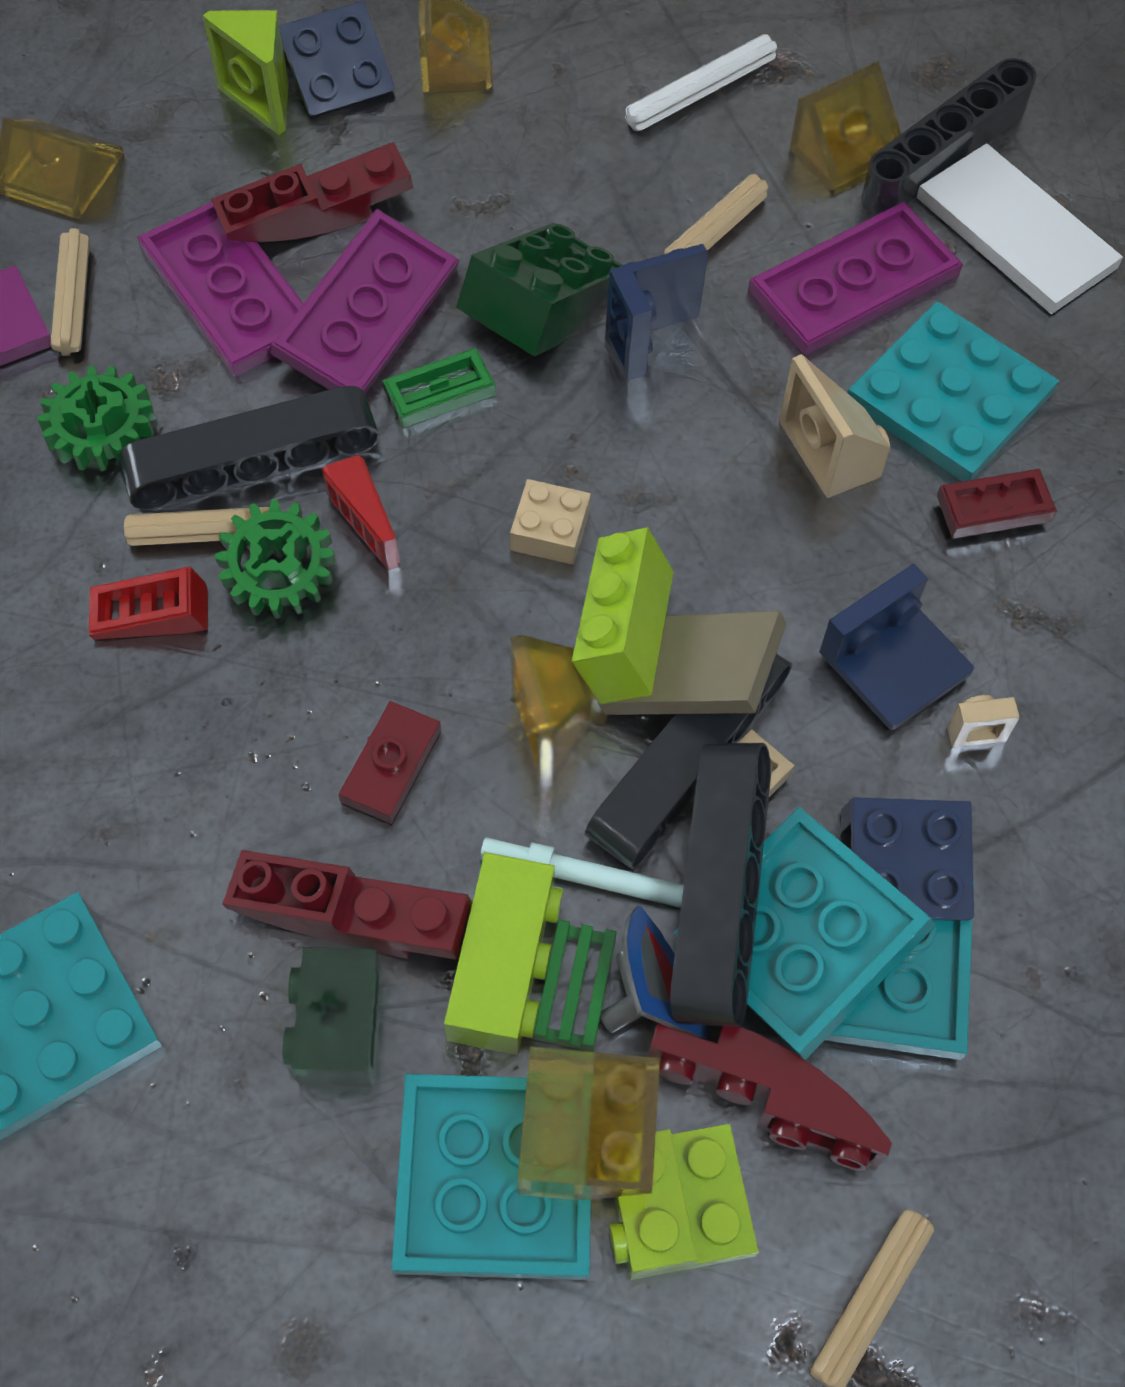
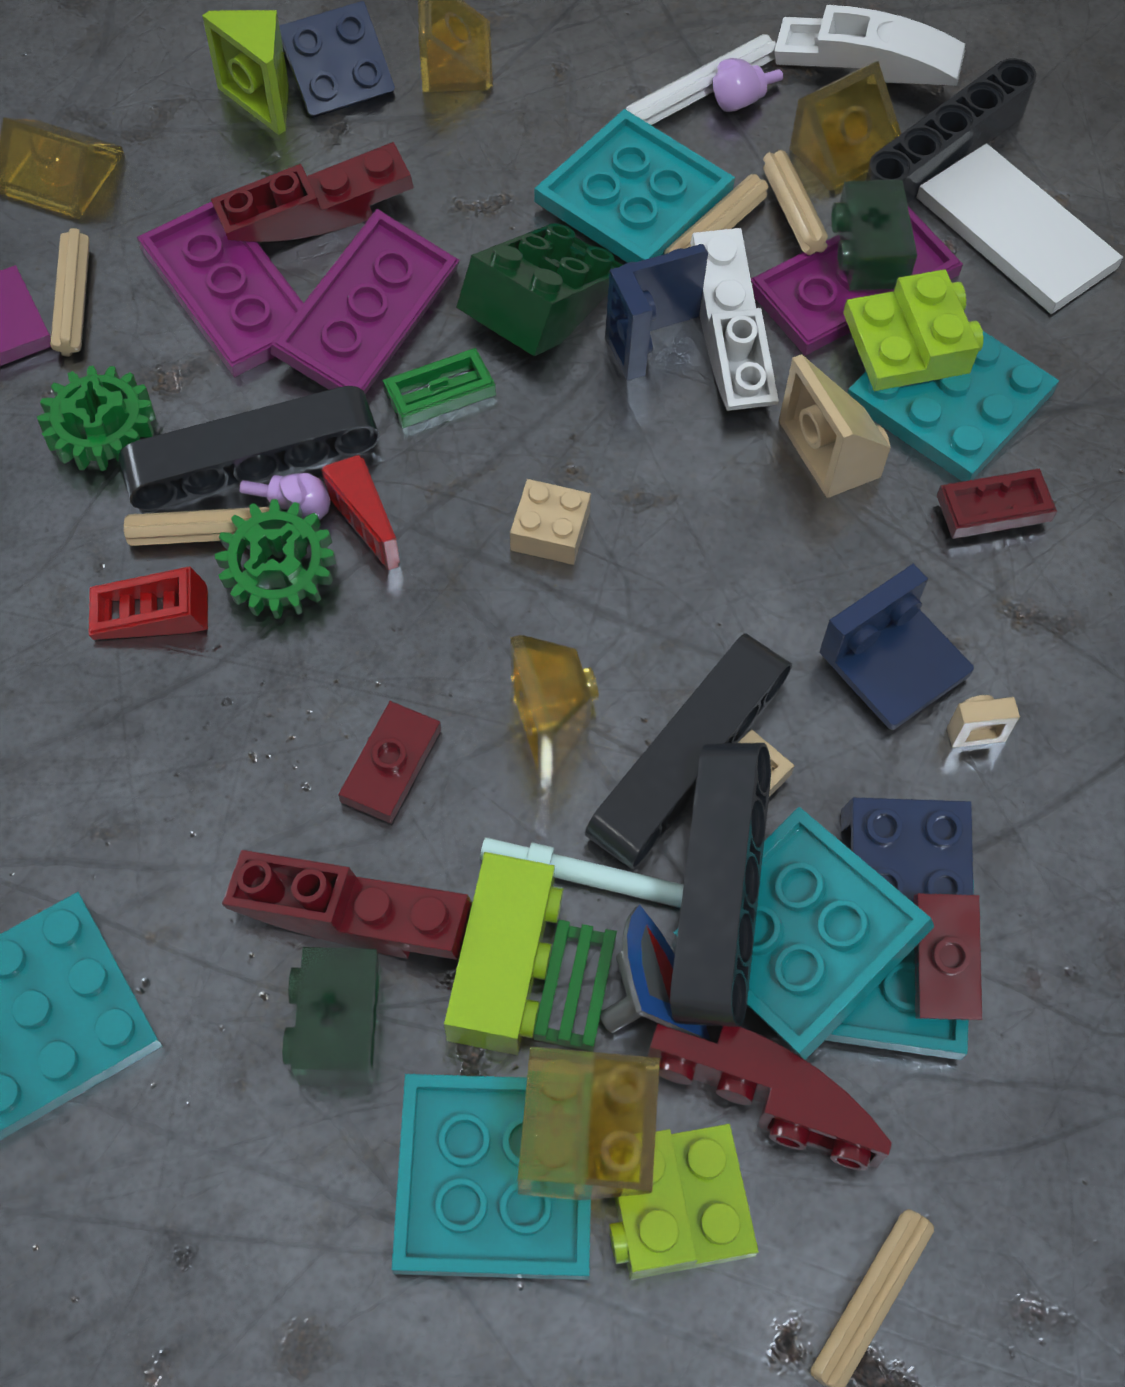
lime brick [572,527,674,704] -> none
dark tan tile [597,611,787,715] -> none
none -> lavender piece [240,473,330,520]
none -> teal plate [534,109,735,263]
none -> white slope [690,228,779,411]
none -> lavender piece [712,58,783,112]
none -> tan axle [763,150,828,255]
none -> white slope [774,5,965,86]
none -> clear green brick [831,180,917,291]
none -> lime plate [843,269,983,391]
none -> dark red plate [914,893,982,1021]

